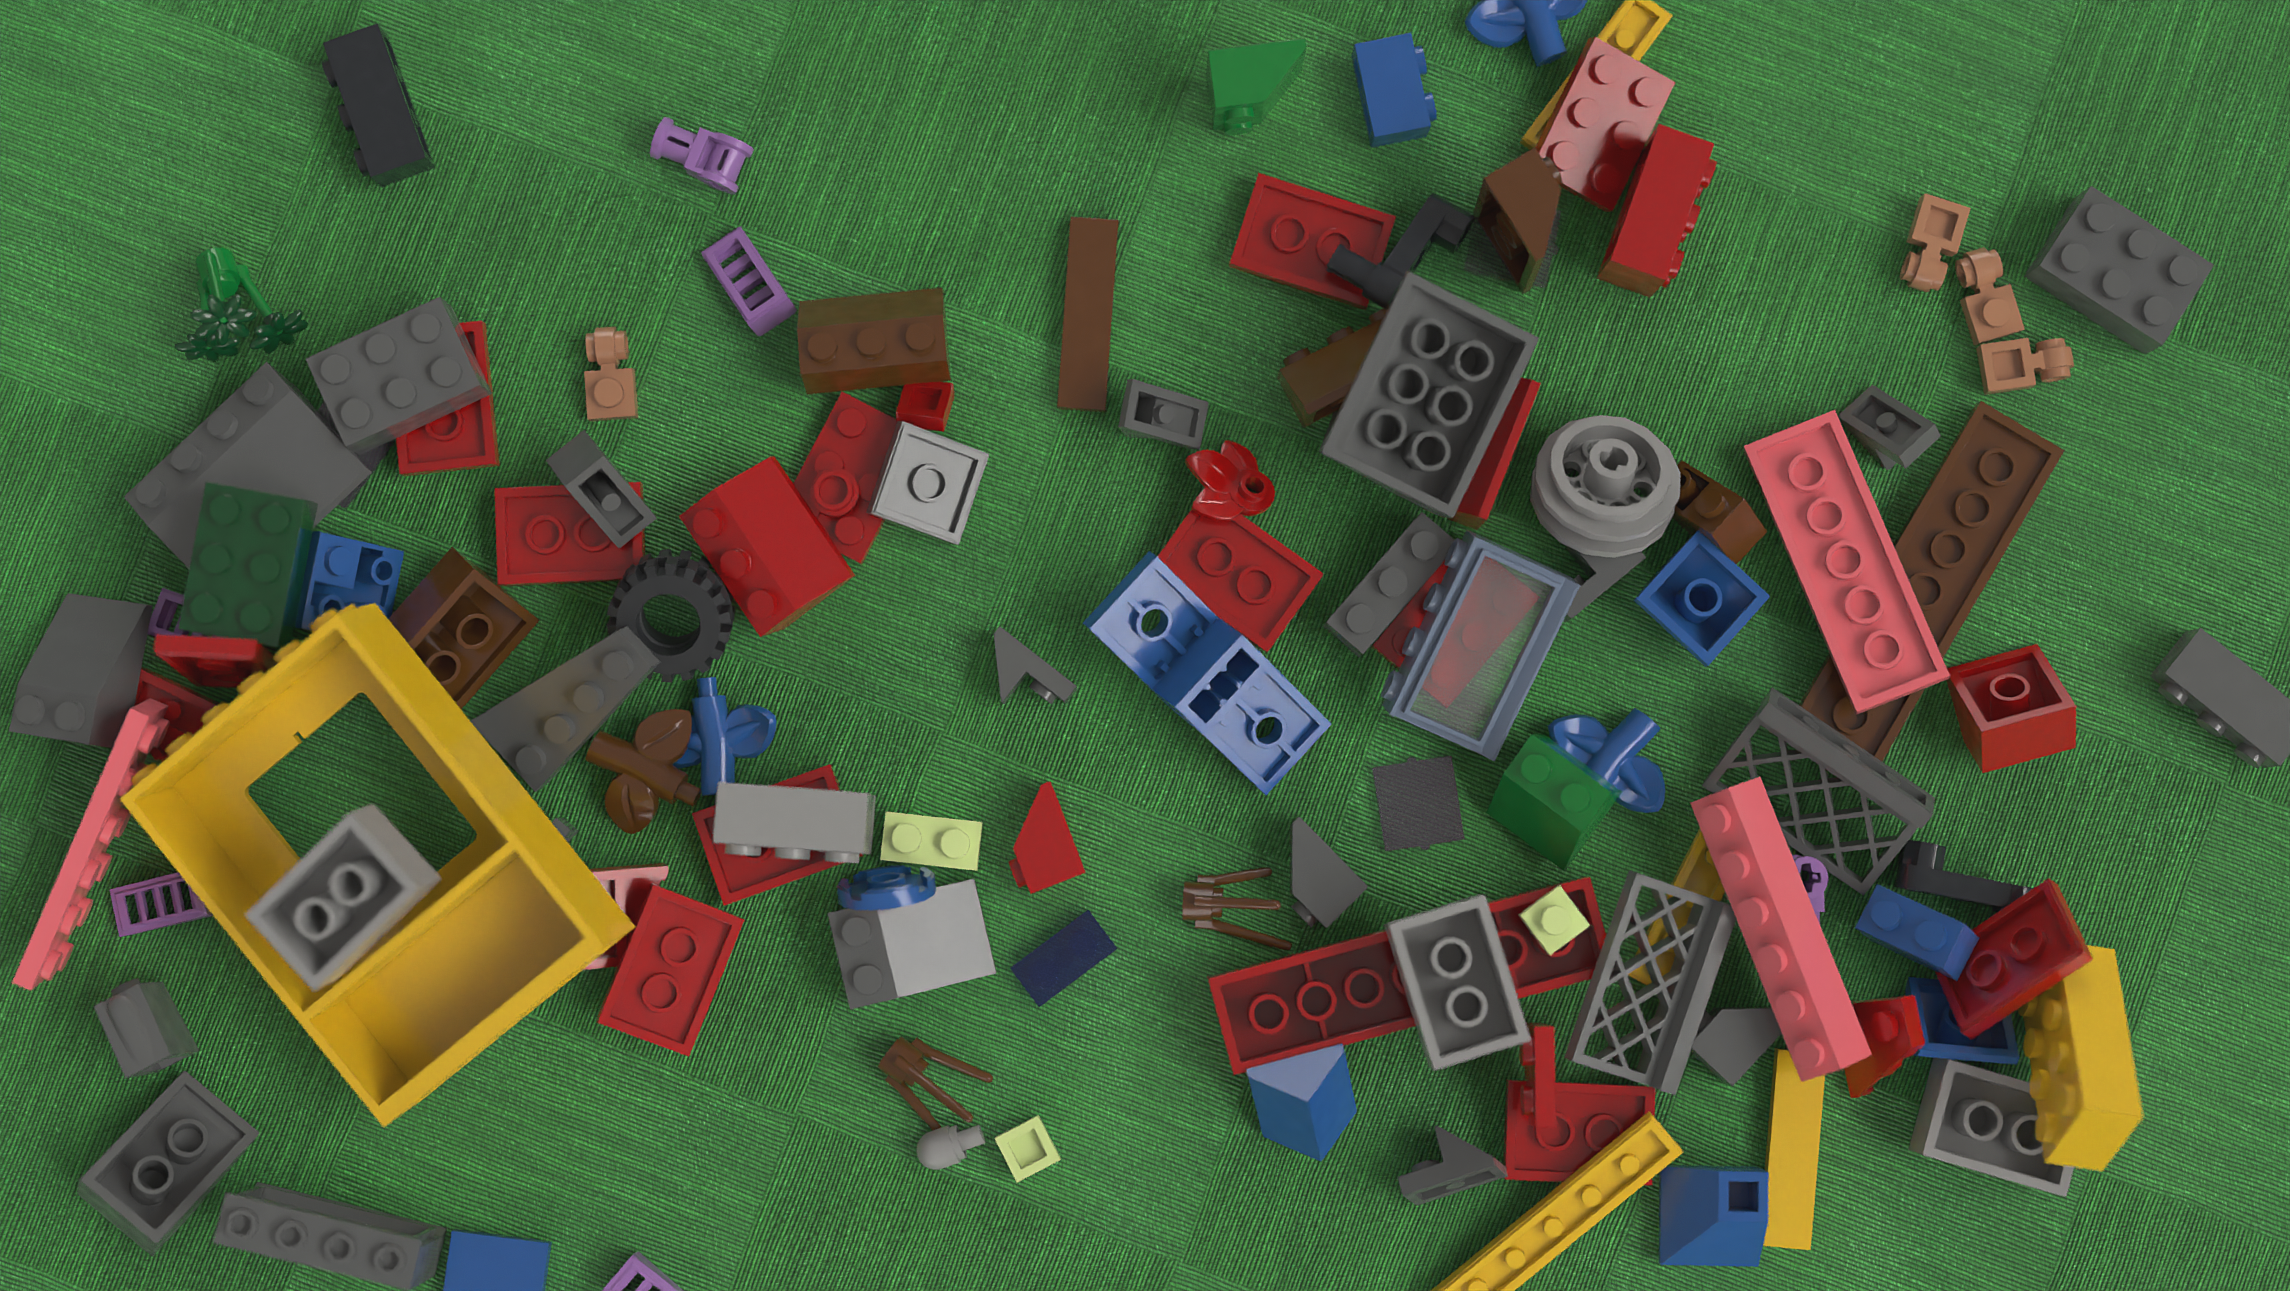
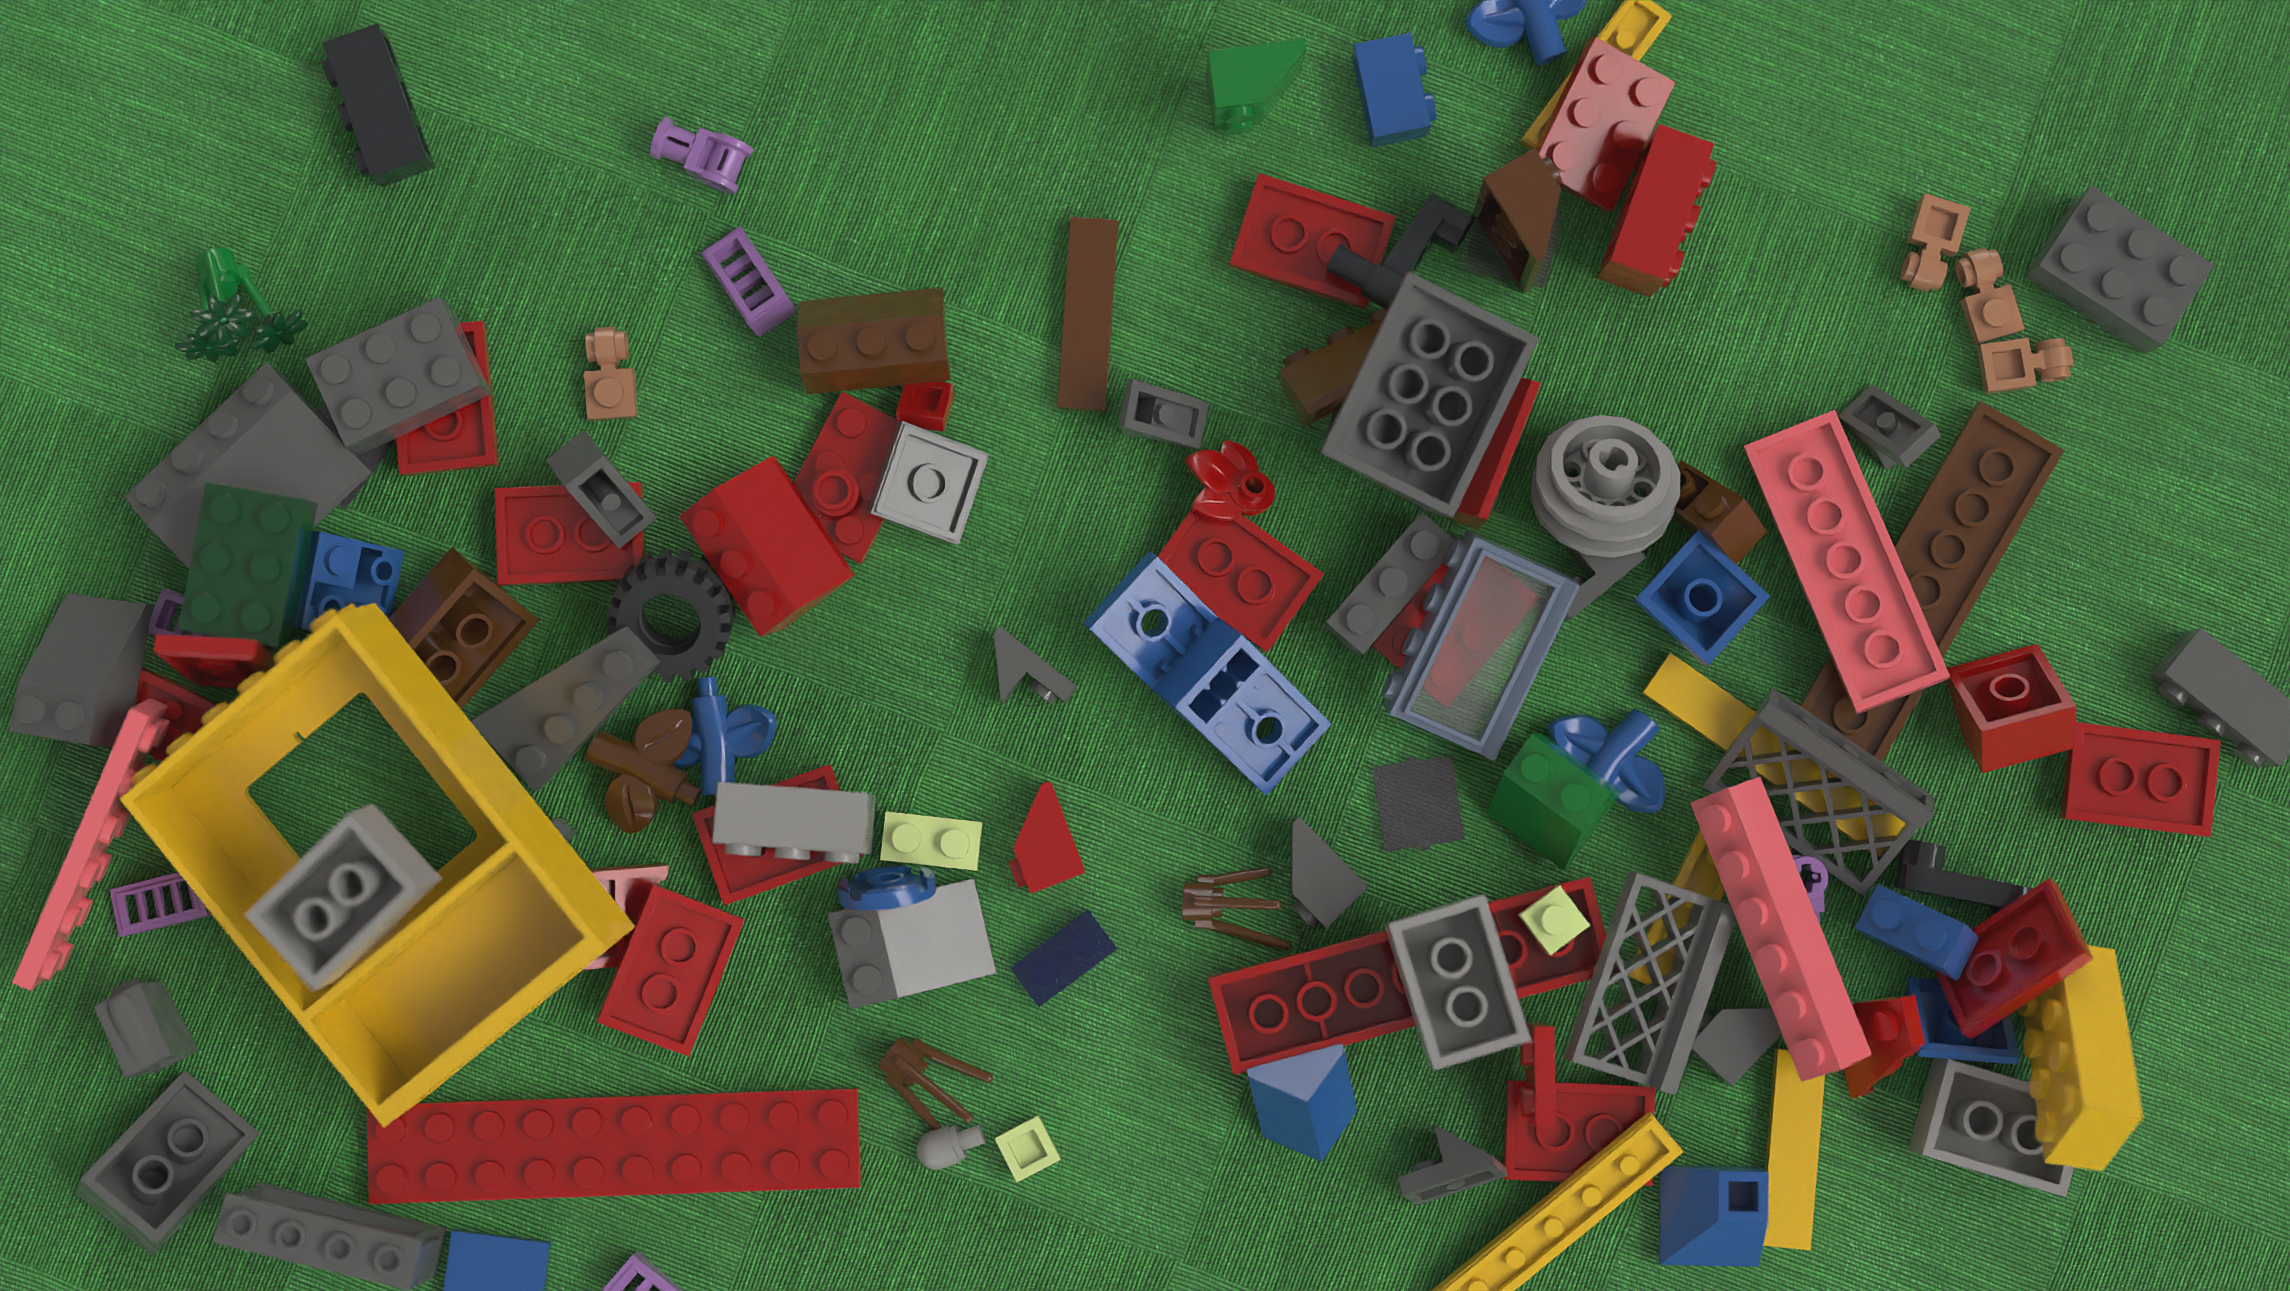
none -> red plate [367,1088,861,1204]
none -> yellow tile [1641,653,1905,856]
none -> red plate [2060,722,2221,837]

